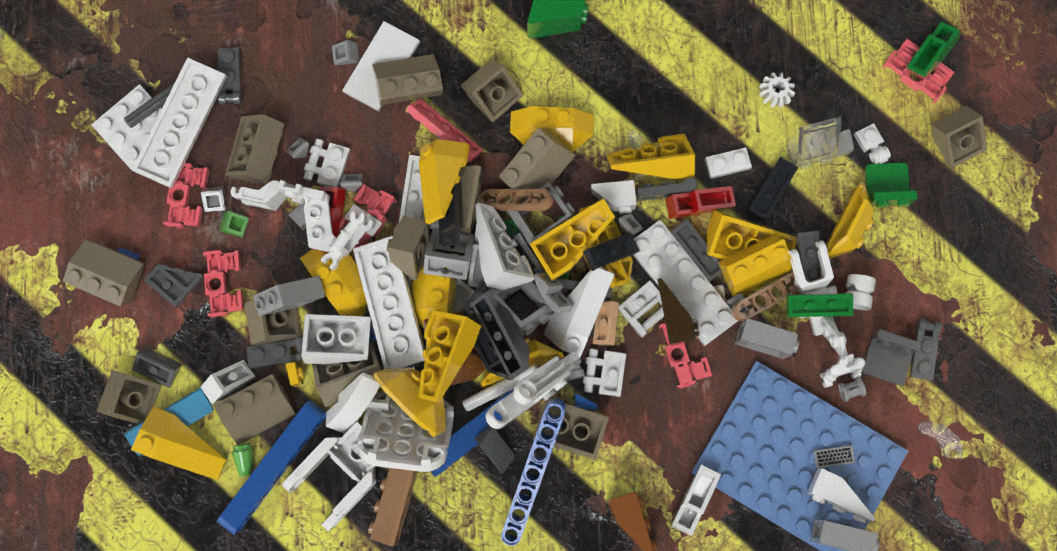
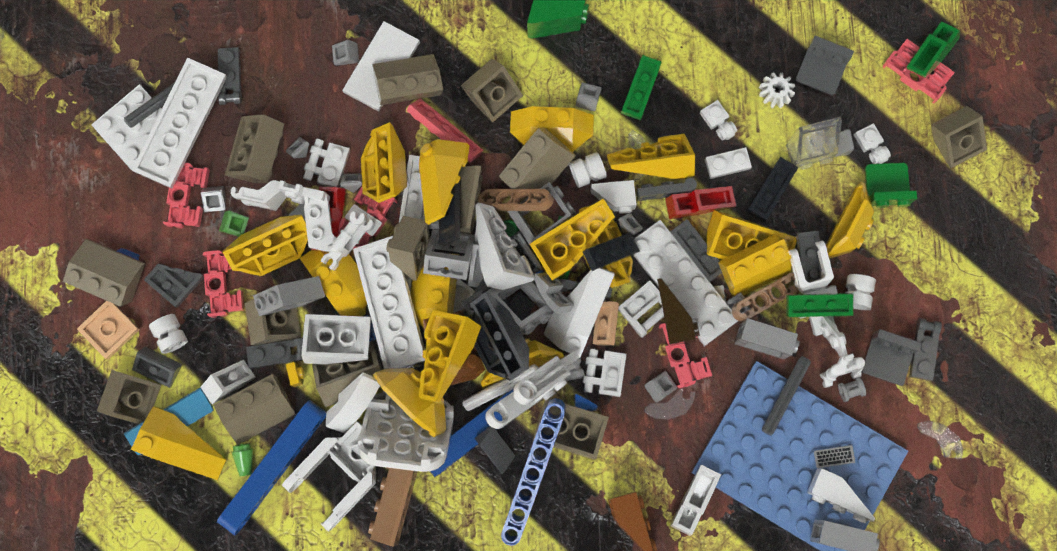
none -> light nougat plate [77,301,140,360]
none -> white wheel [149,314,188,354]
none -> yellow wedge [223,215,308,276]
none -> yellow wedge [361,122,407,203]
none -> white wheel [569,152,607,188]
none -> light grey slope [576,82,602,111]
none -> green plate [621,55,662,121]
none -> clear piece [644,389,695,420]
none -> light grey slope [645,370,678,403]
none -> white plate [700,100,737,141]
none -> dark grey axle [762,356,811,436]
none -> dark grey bracket [795,36,854,95]

